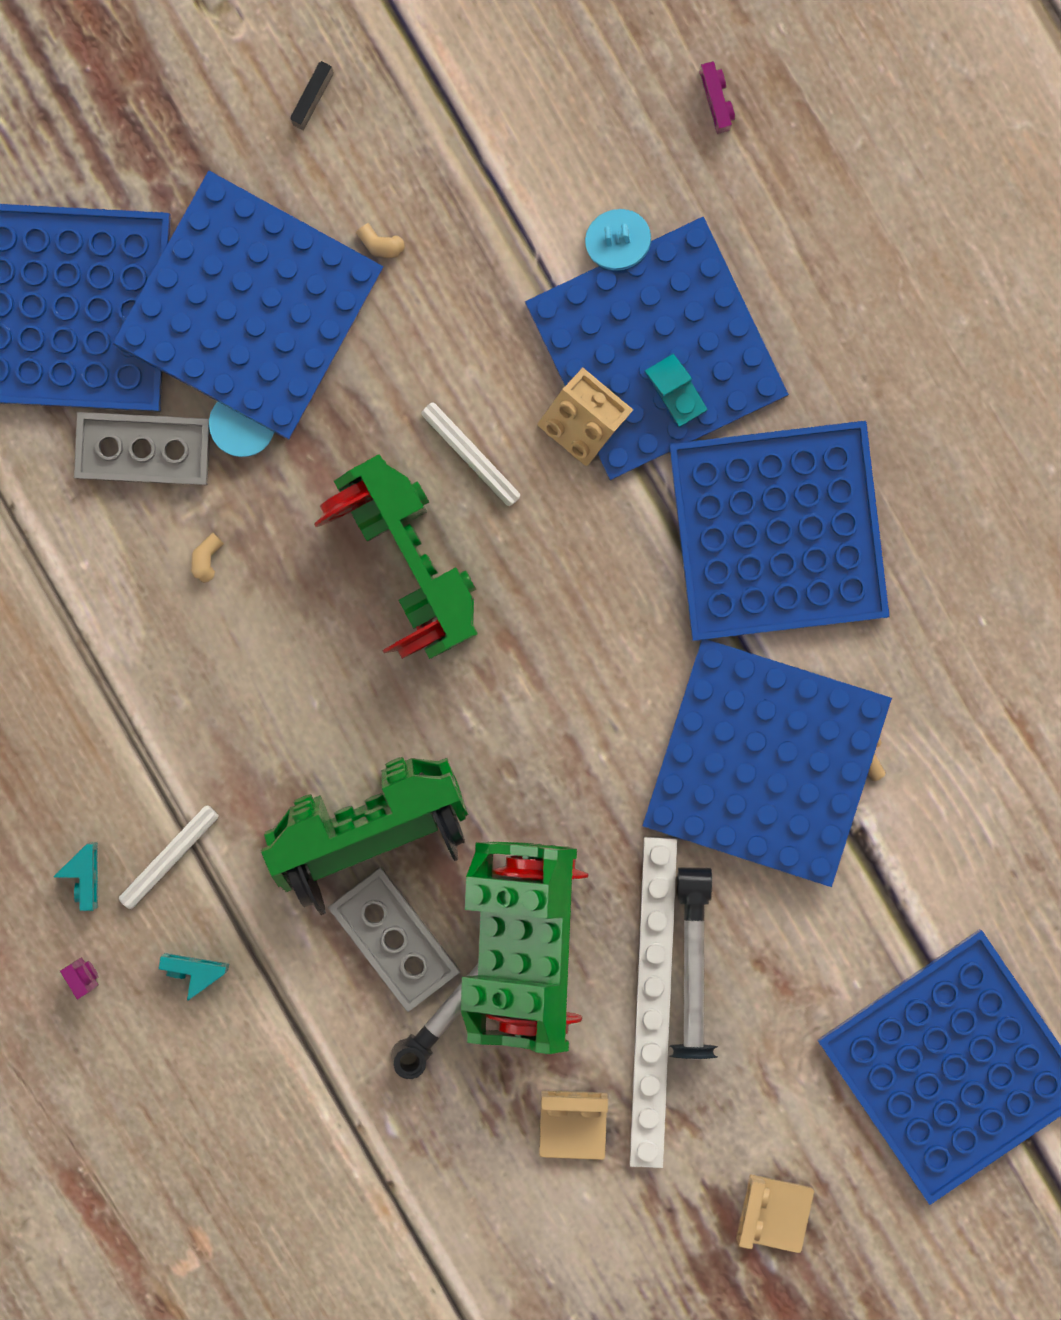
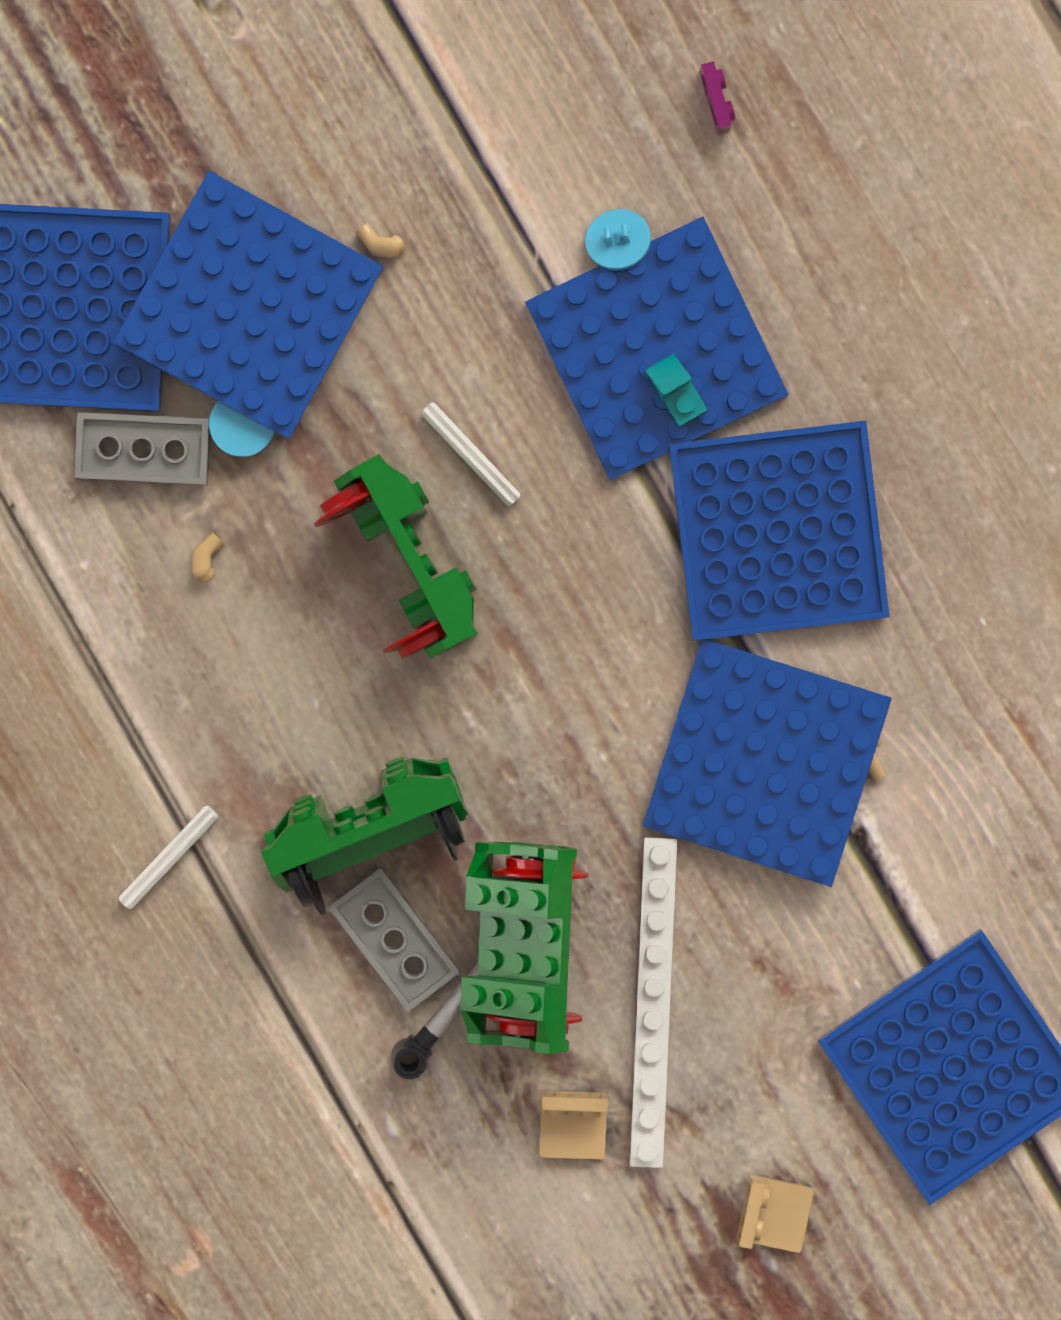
teal slope [54,842,98,911] -> none
magenta plate [60,957,99,999] -> none
teal slope [159,953,229,1001] -> none
black tile [290,61,334,131] -> none
tan bracket [538,367,633,466] -> none
piece [669,867,718,1060] -> none

